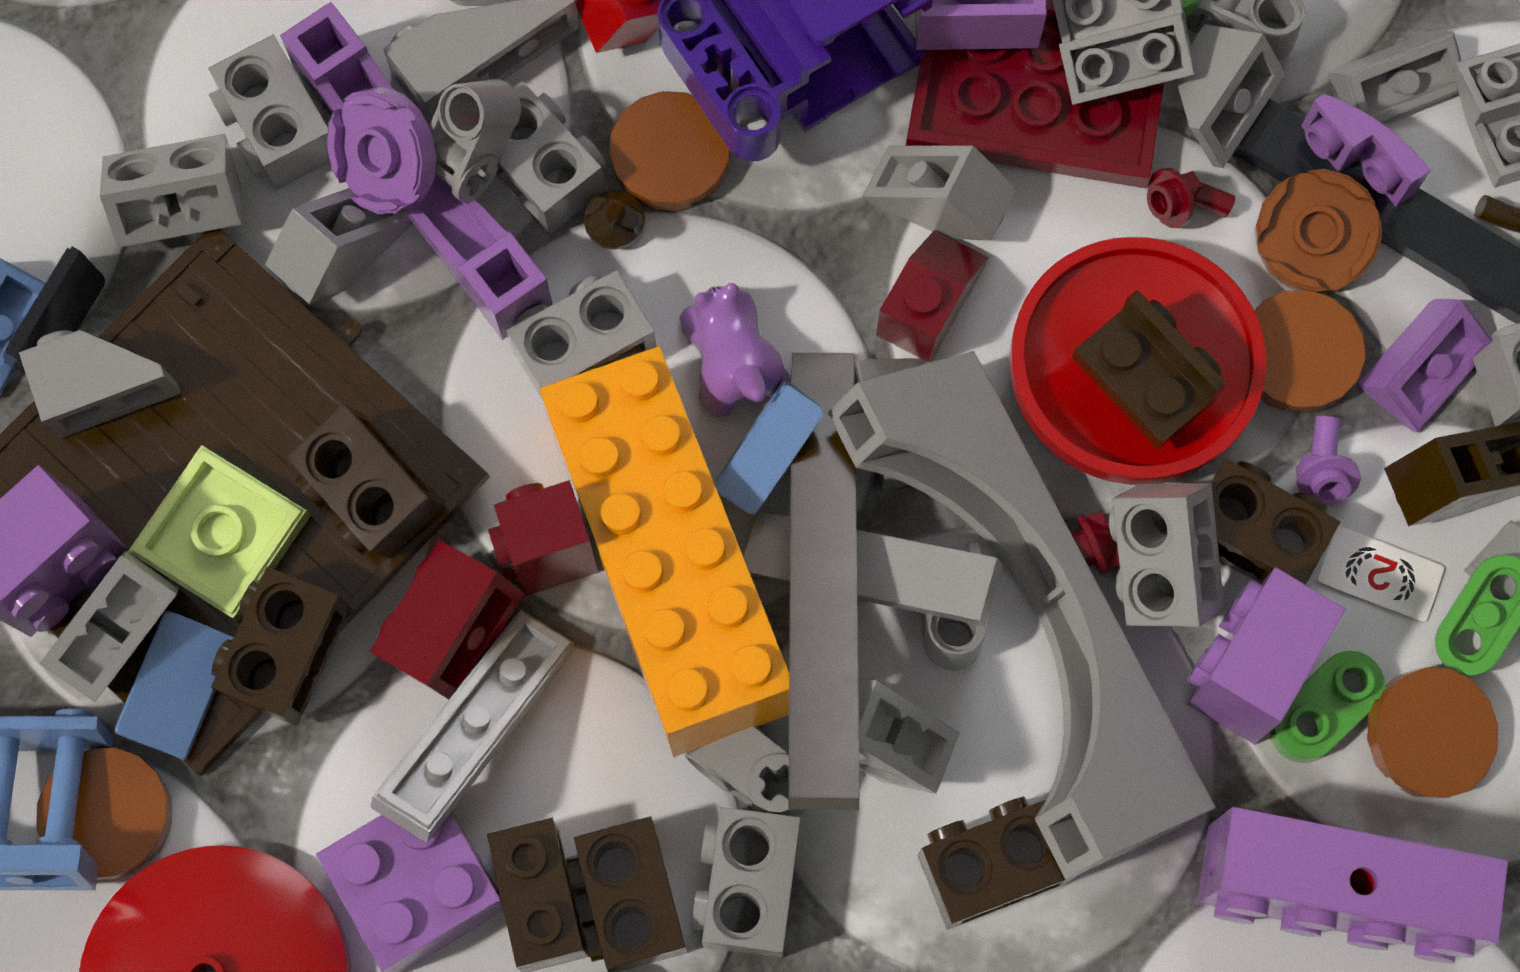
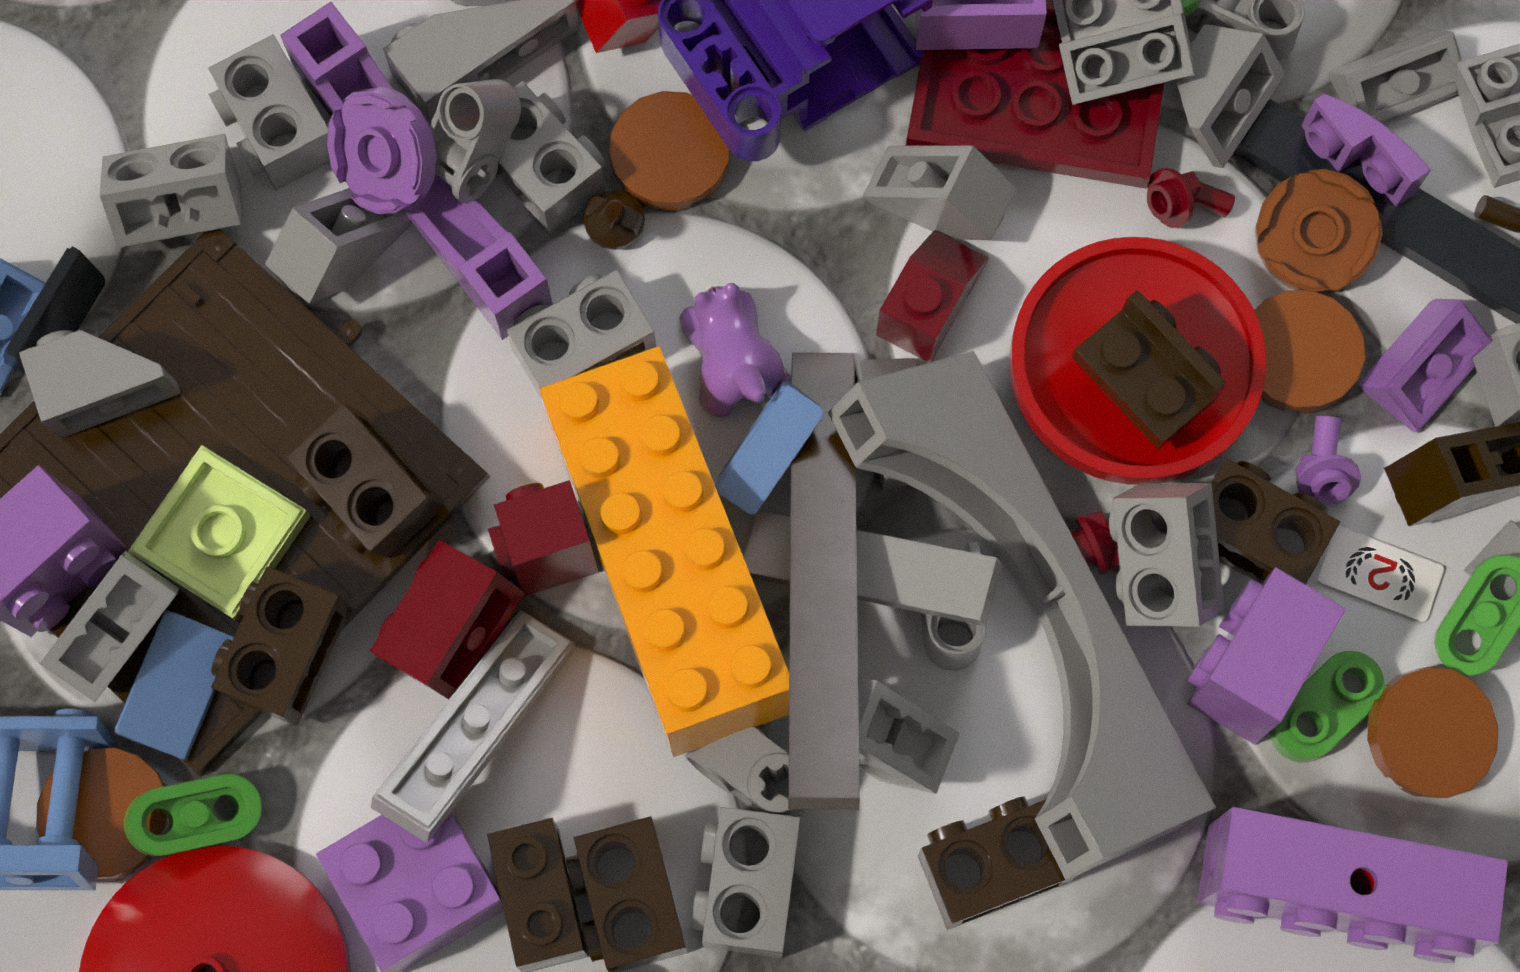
none -> bright green plate [124,774,262,856]

